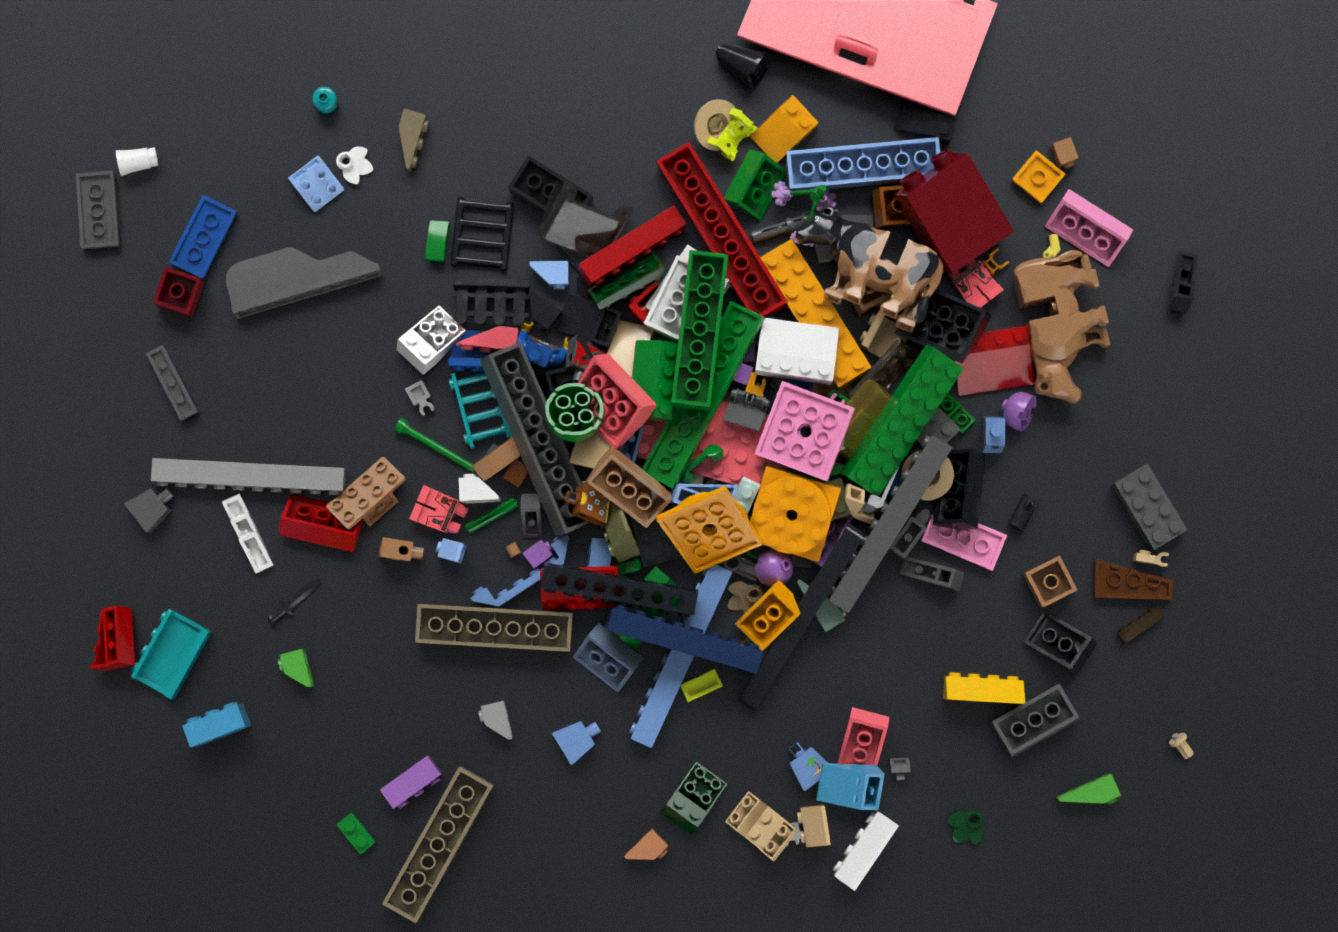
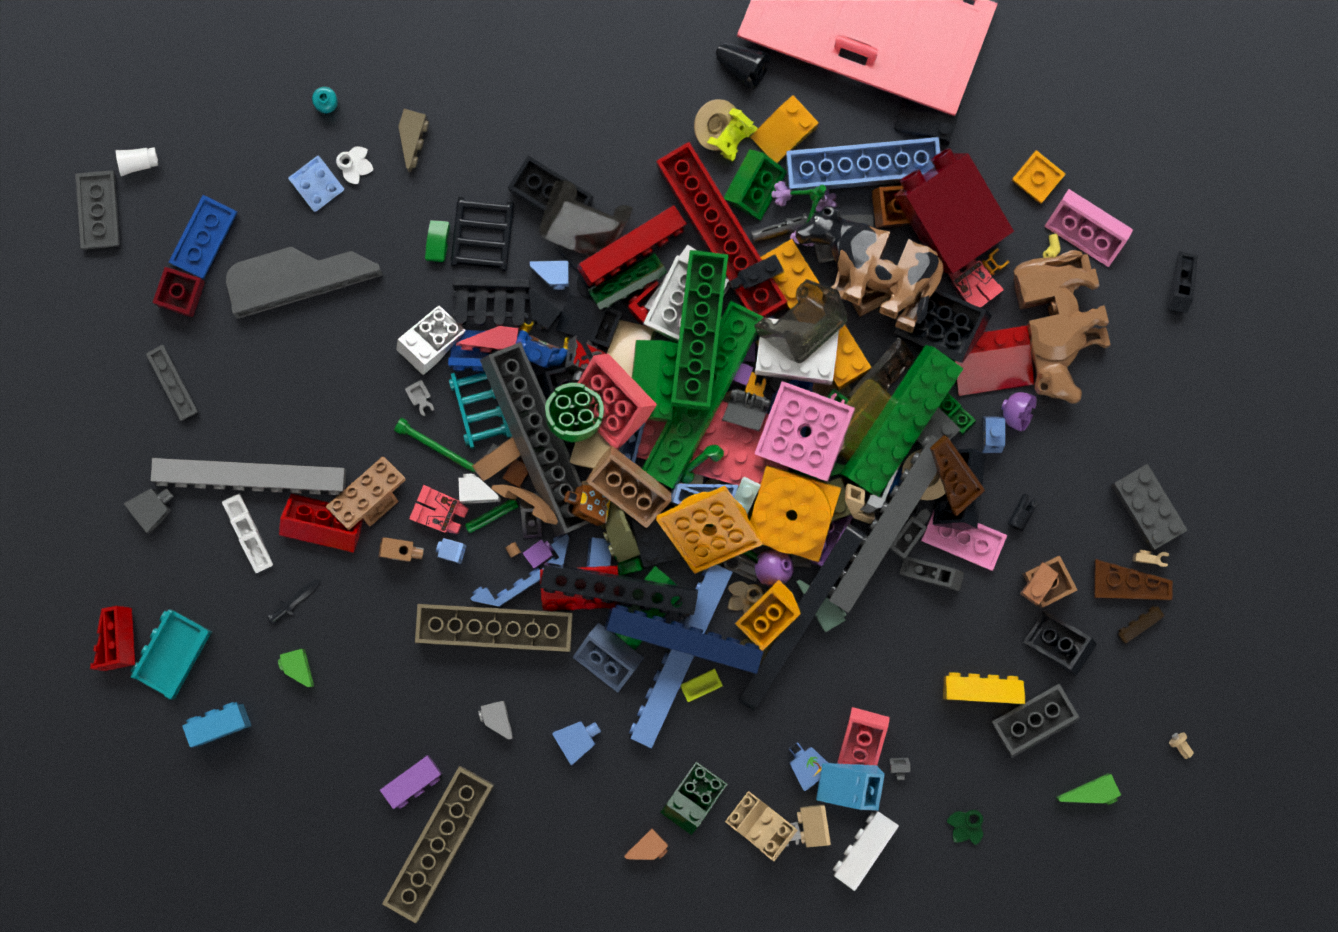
green plate [336,812,376,855] -> none
tan bracket [859,311,907,364] -> none
medium nougat brick [1050,137,1079,169] -> none
none -> medium nougat slope [491,485,558,525]
none -> black hinge [730,254,784,290]
none -> clear smoke windscreen [754,279,848,363]
none -> reddish brown wing [930,435,985,516]
none -> nougat slope [1020,562,1059,605]

